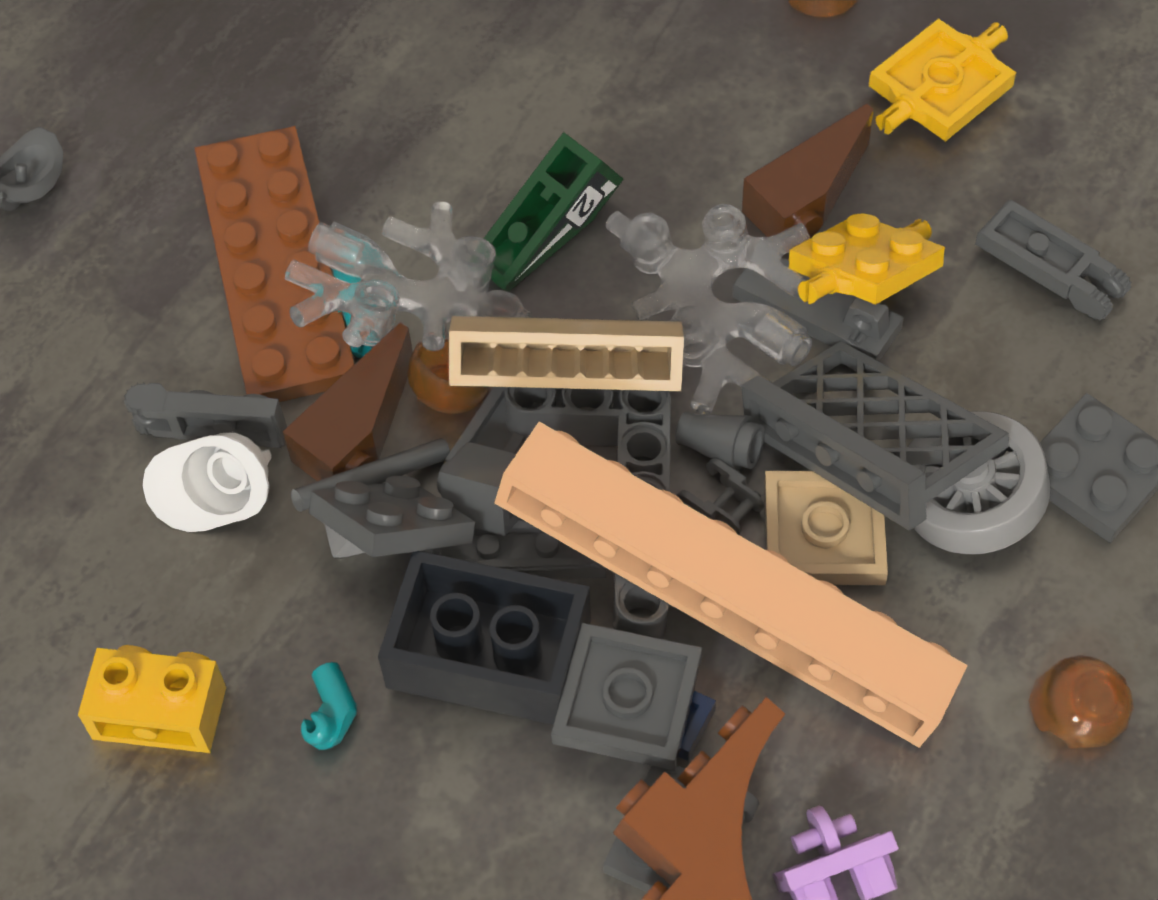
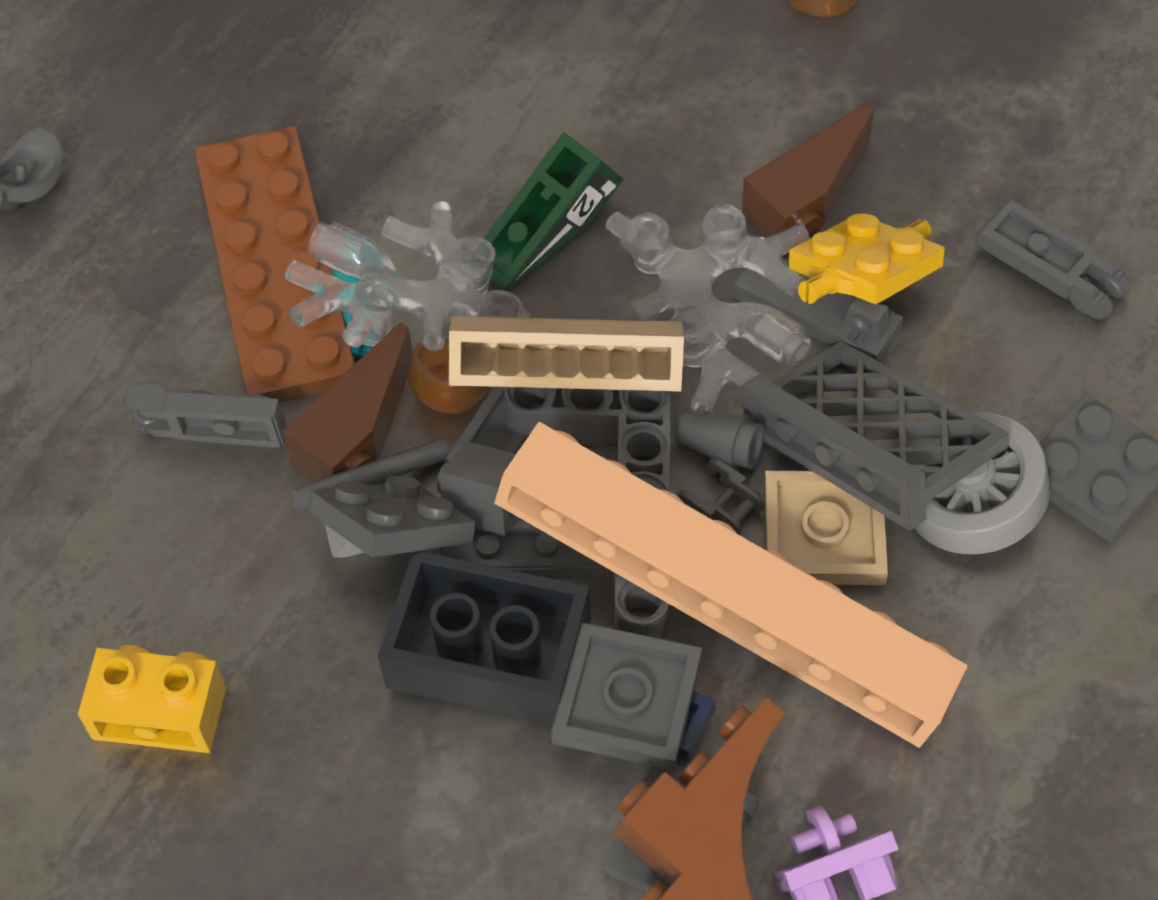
white piece [142,433,272,532] -> none
teal arm [301,662,357,750] -> none
yellow plate [869,19,1016,142] -> none
clear orange hair [1029,655,1134,749] -> none

